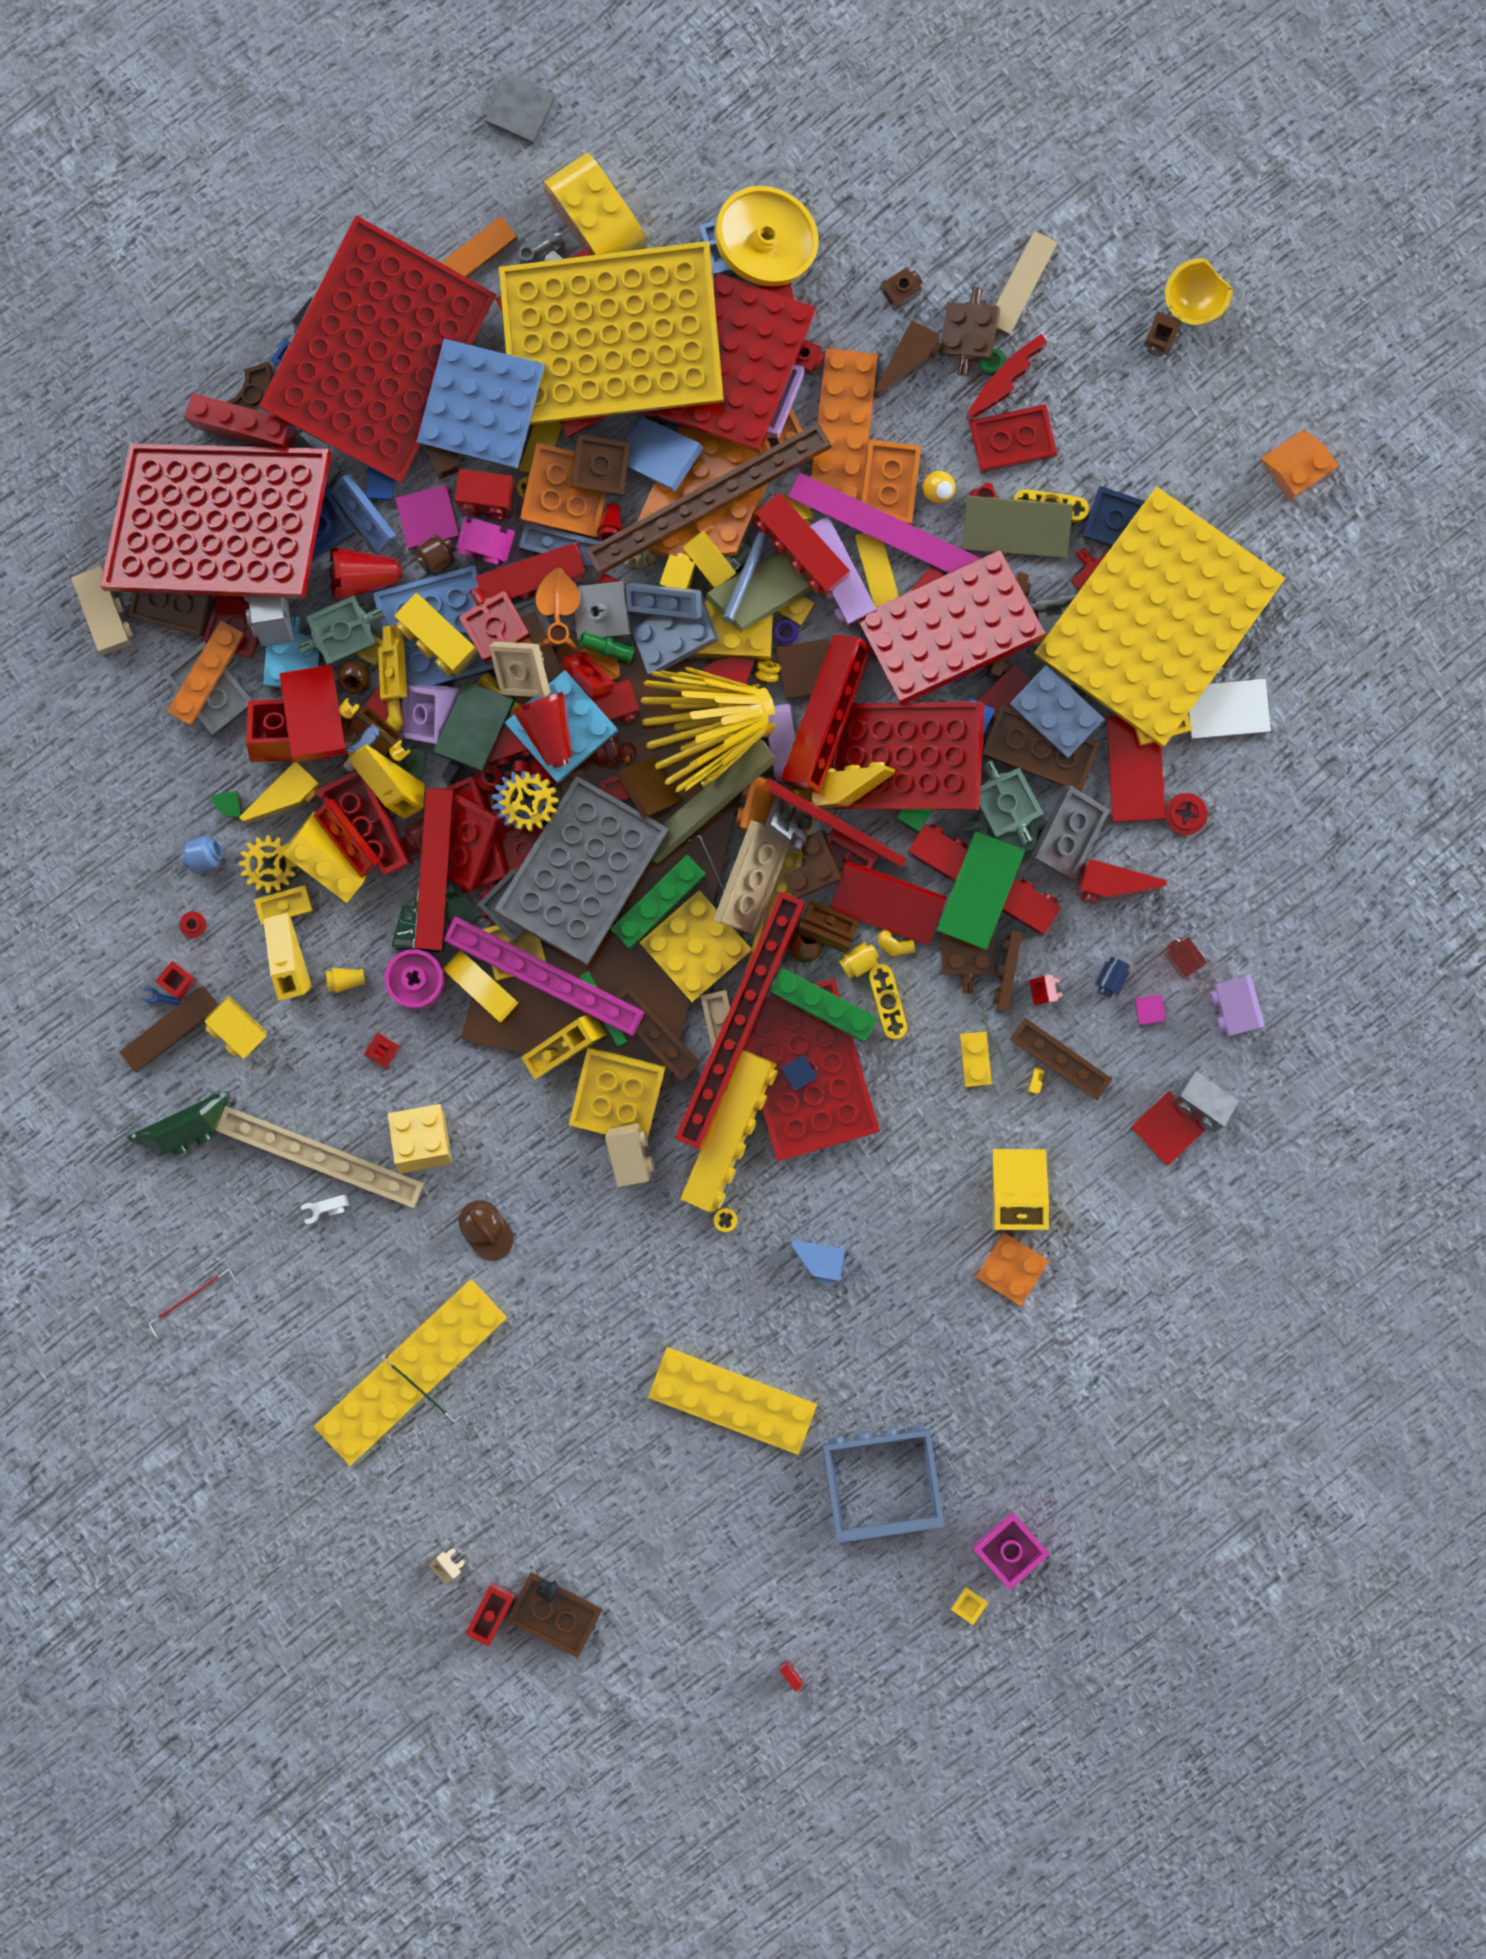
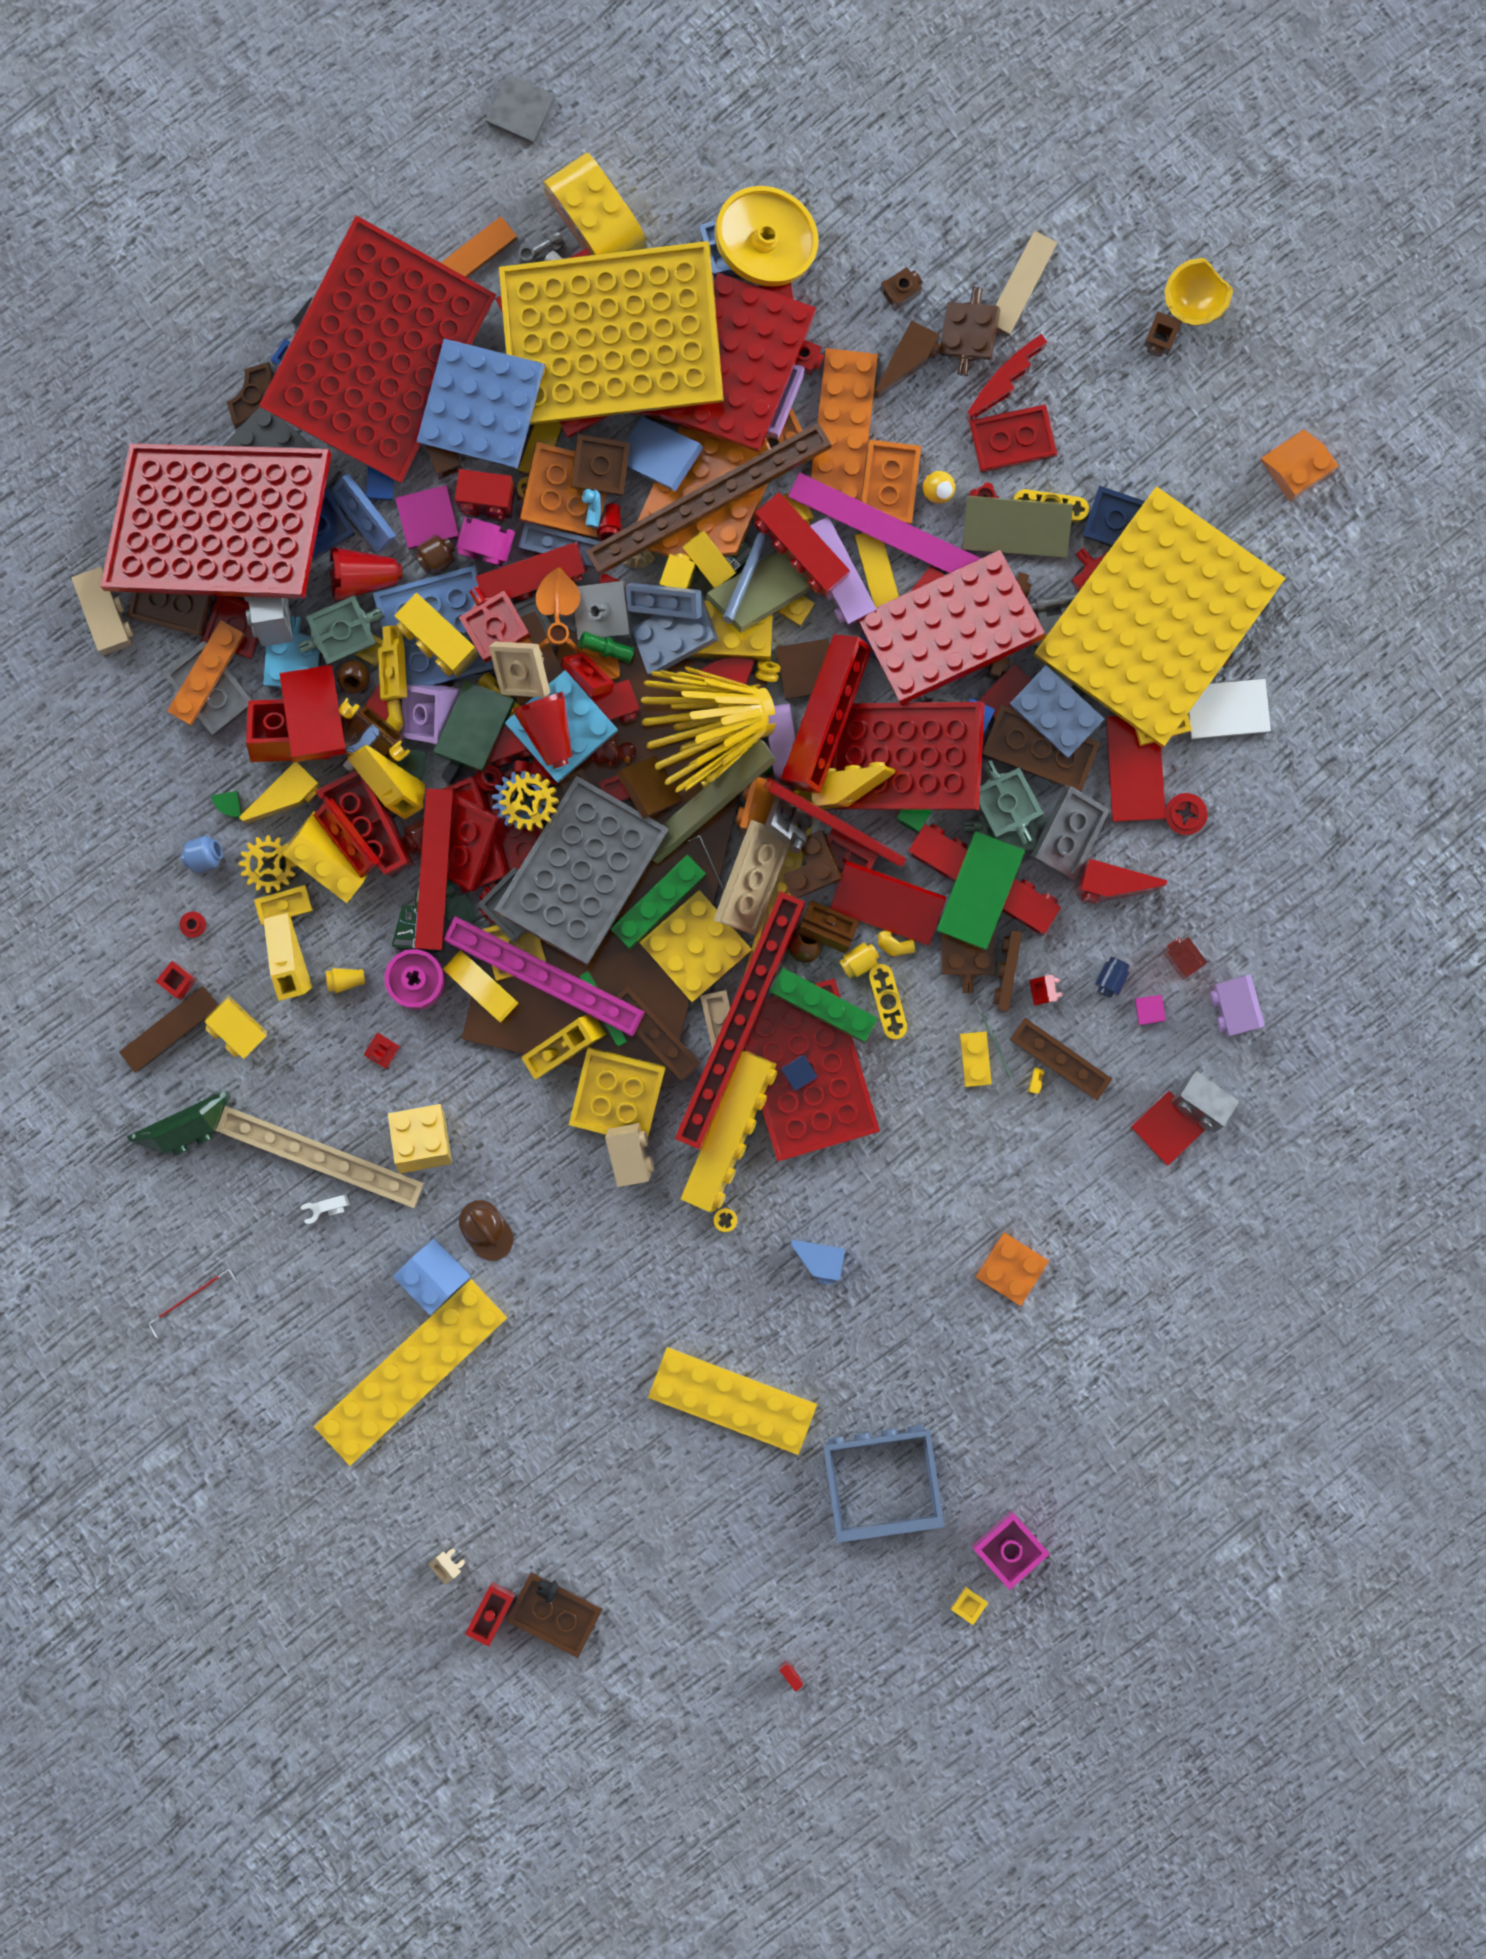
blue hand [141,987,181,1005] -> none
red brick [184,393,298,448] -> none
dark green piece [382,1352,460,1422] -> none
dark purple plate [772,619,798,646] -> none
green tile [978,348,1005,376] -> none
yellow slope [992,1149,1049,1230] -> none
none -> medium blue slope [393,1238,471,1315]
none -> medium azure arm [582,489,601,528]

